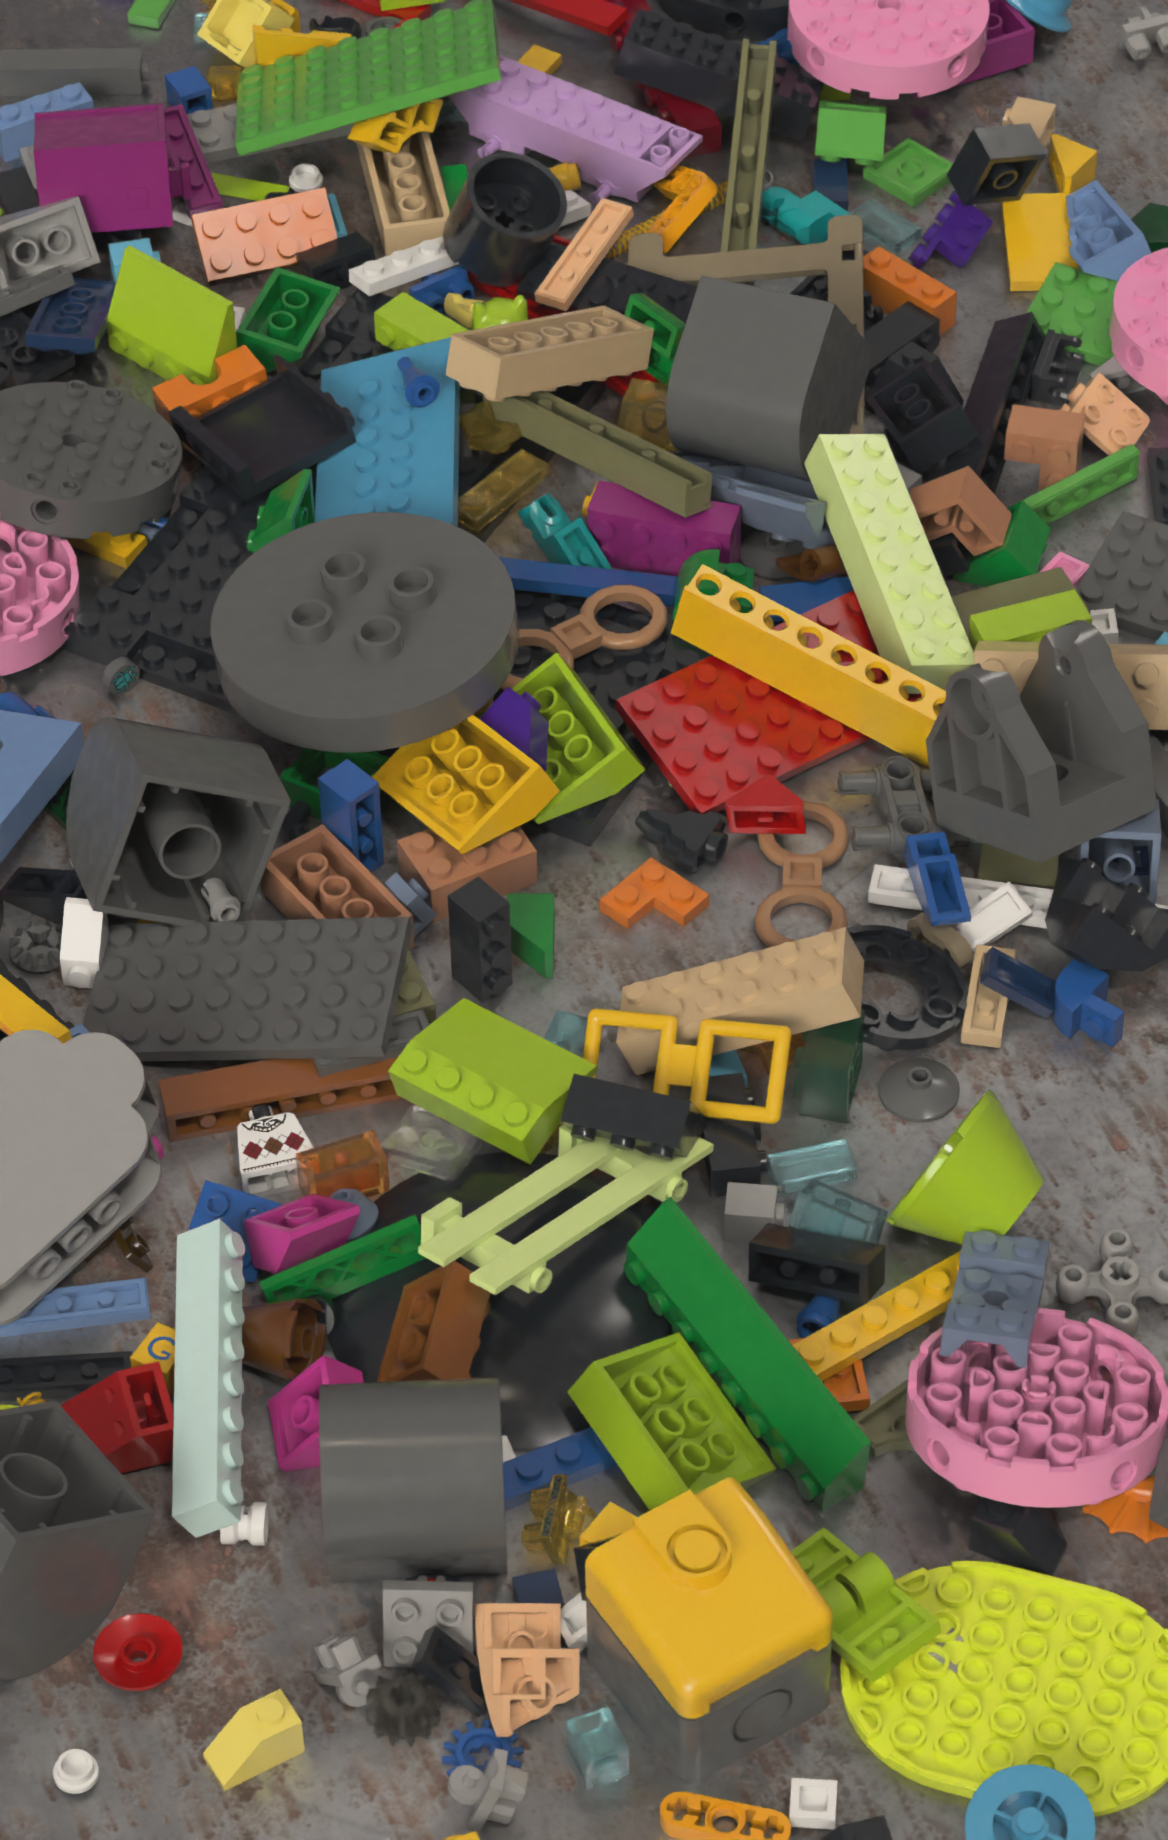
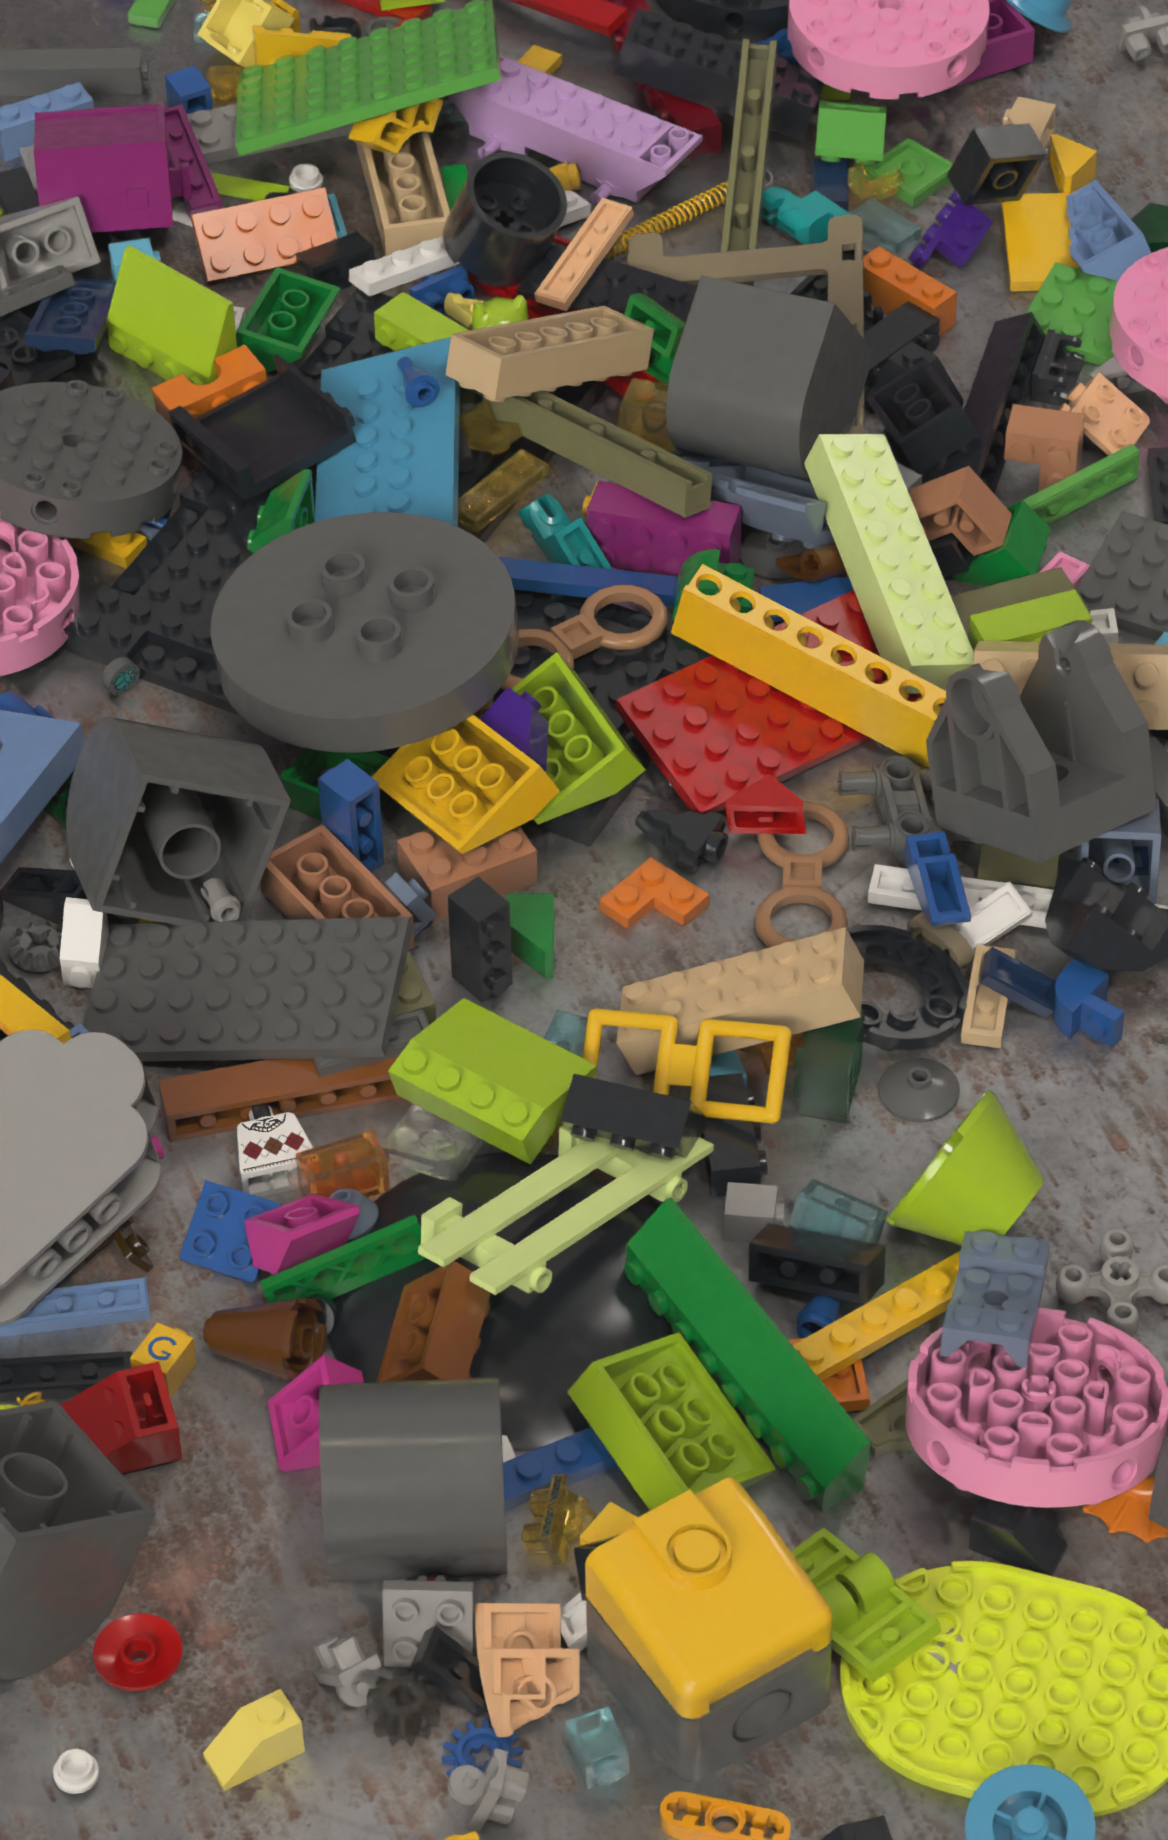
light aqua brick [172,1219,245,1538] -> none
white wheel [220,1502,269,1546] -> none
black arm [280,801,311,844] -> none
dark blue tile [512,1569,565,1608] -> none
light orange beam [646,165,718,255] -> none
clear light blue tile [767,1139,858,1195] -> none
white plate [789,1778,837,1830] -> none
none -> clear yellow bracket [847,162,905,201]

